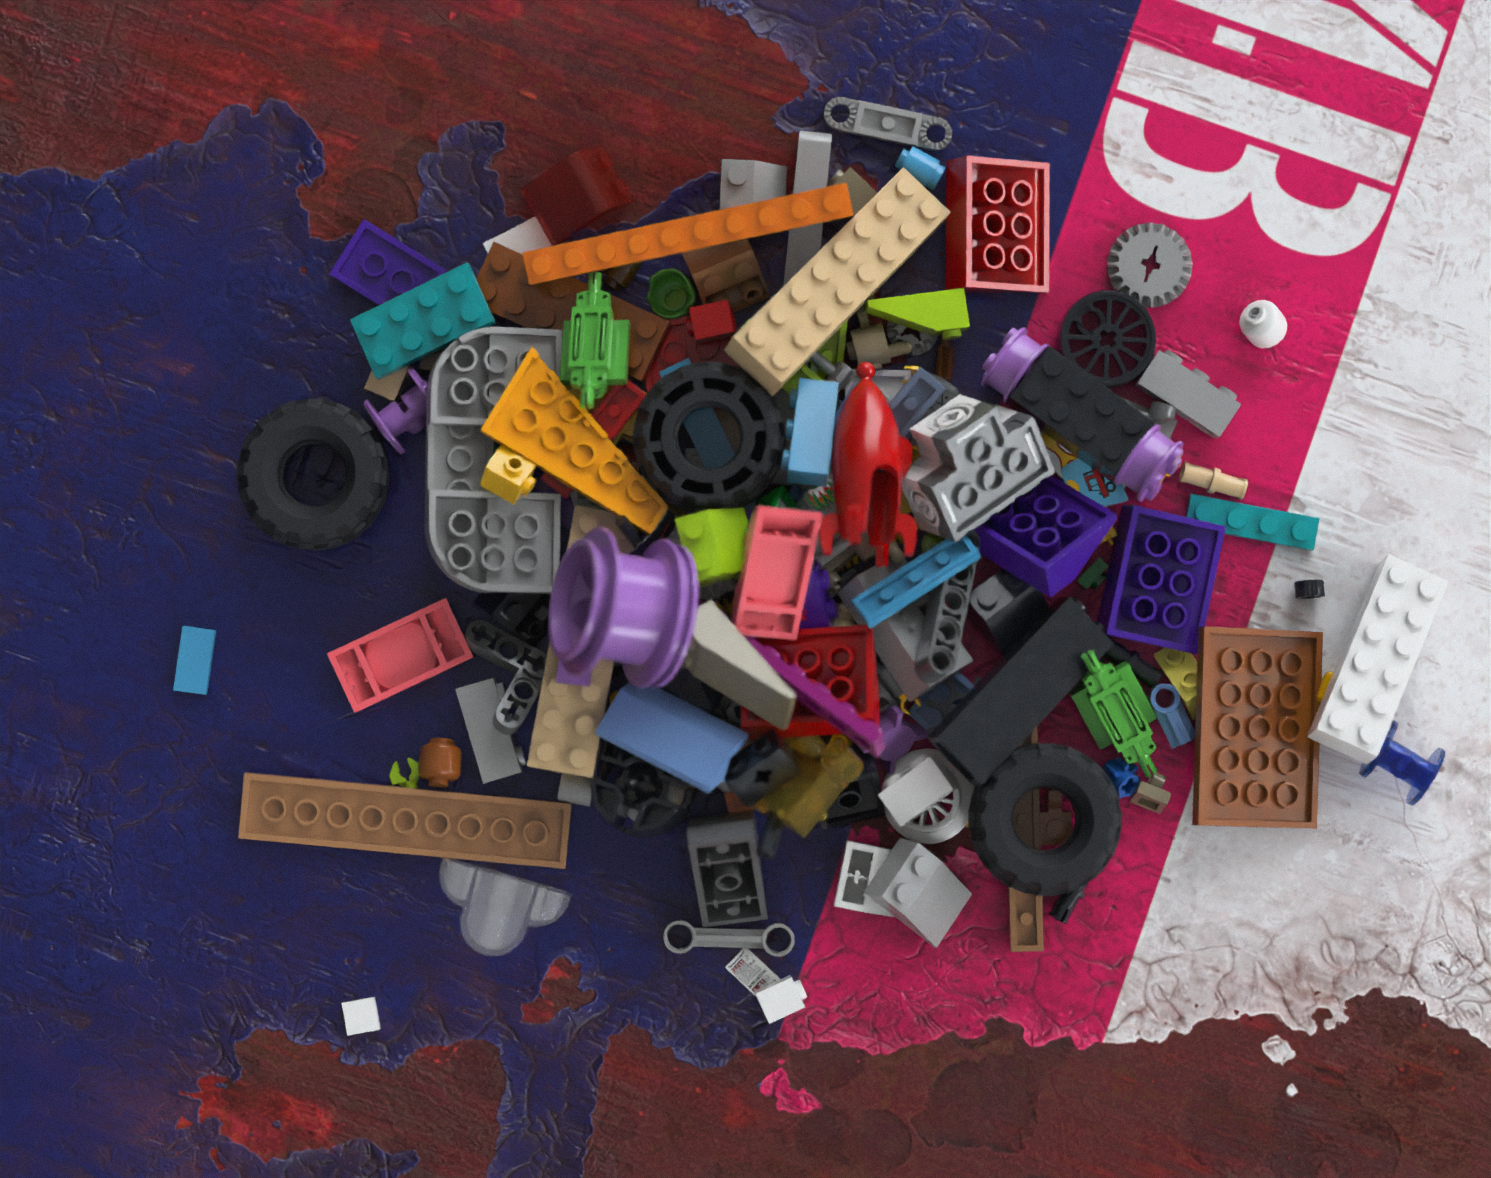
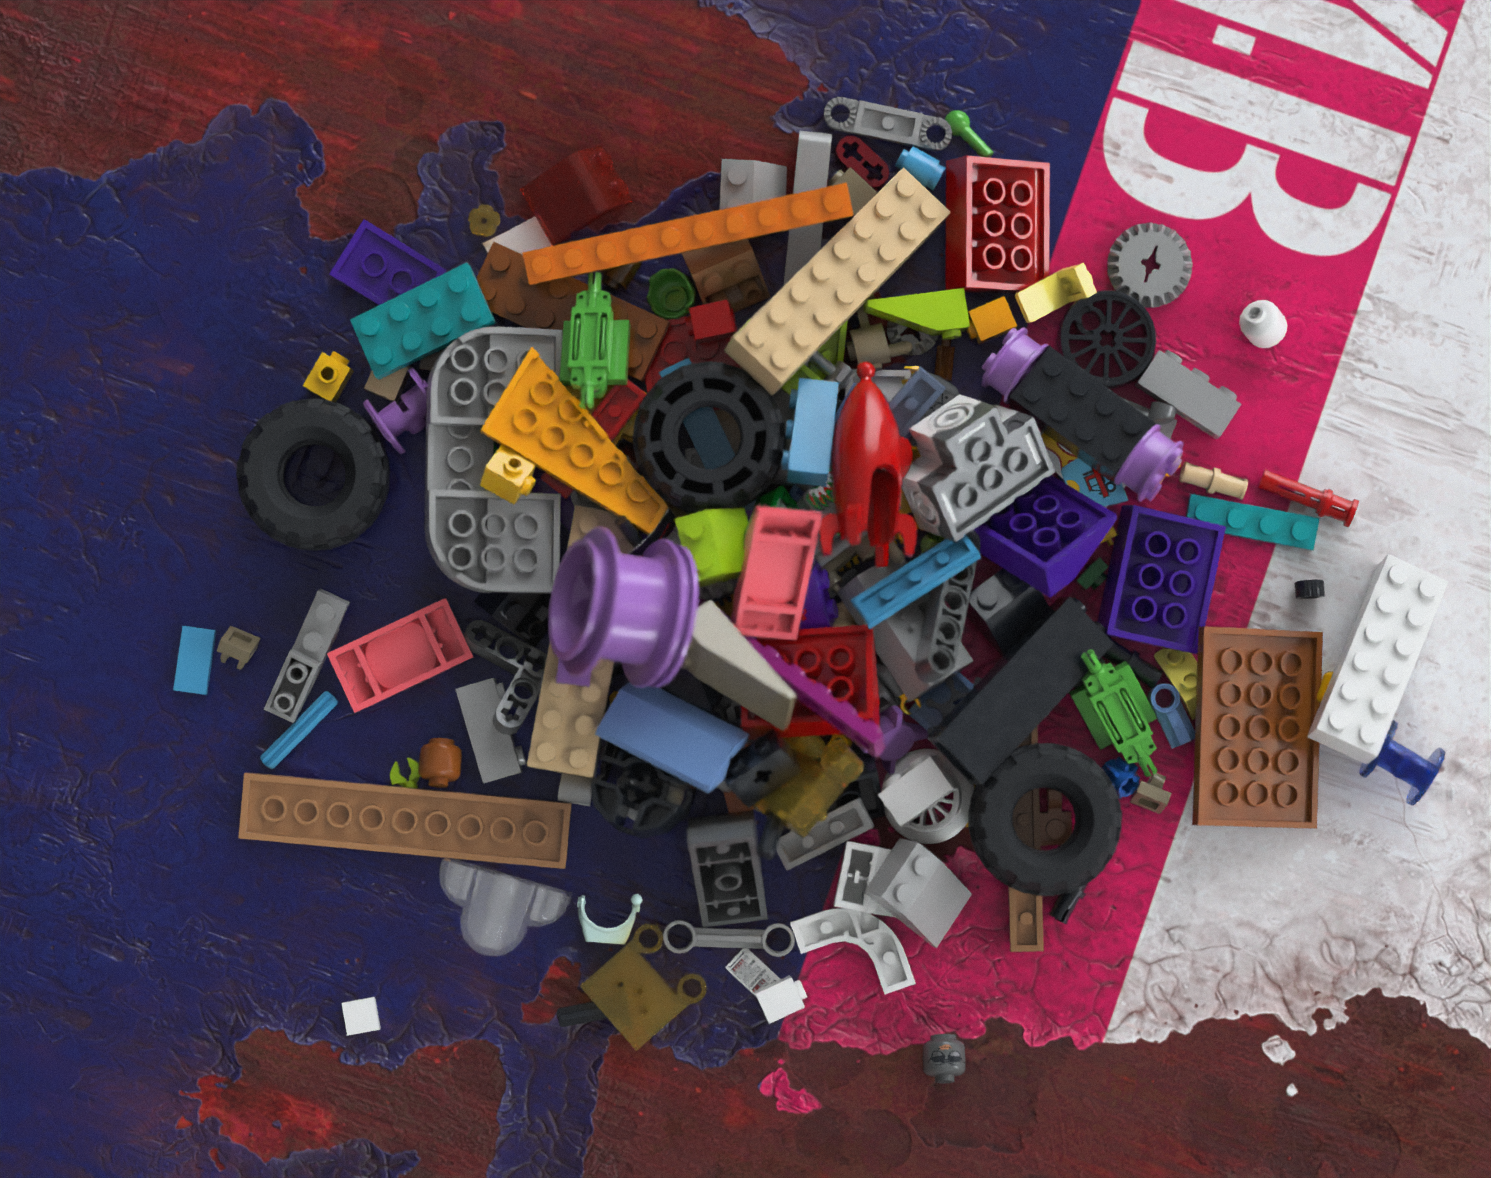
none -> dark tan tile [217,626,261,670]
none -> dark azure axle [260,691,338,769]
none -> light grey slope [264,588,350,723]
none -> yellow brick [303,351,354,402]
none -> clear yellow plate [468,205,500,237]
none -> clear yellow piece [557,922,707,1051]
none -> light aqua helmet [577,894,642,945]
none -> light grey plate [776,797,875,870]
none -> white plate [790,908,916,994]
none -> dark red beam [836,136,889,189]
none -> dark grey head [922,1034,966,1084]
none -> bright green bar [945,110,994,158]
none -> light orange brick [967,296,1017,345]
none -> light yellow bracket [1015,263,1097,323]
none -> red pin [1258,469,1359,527]

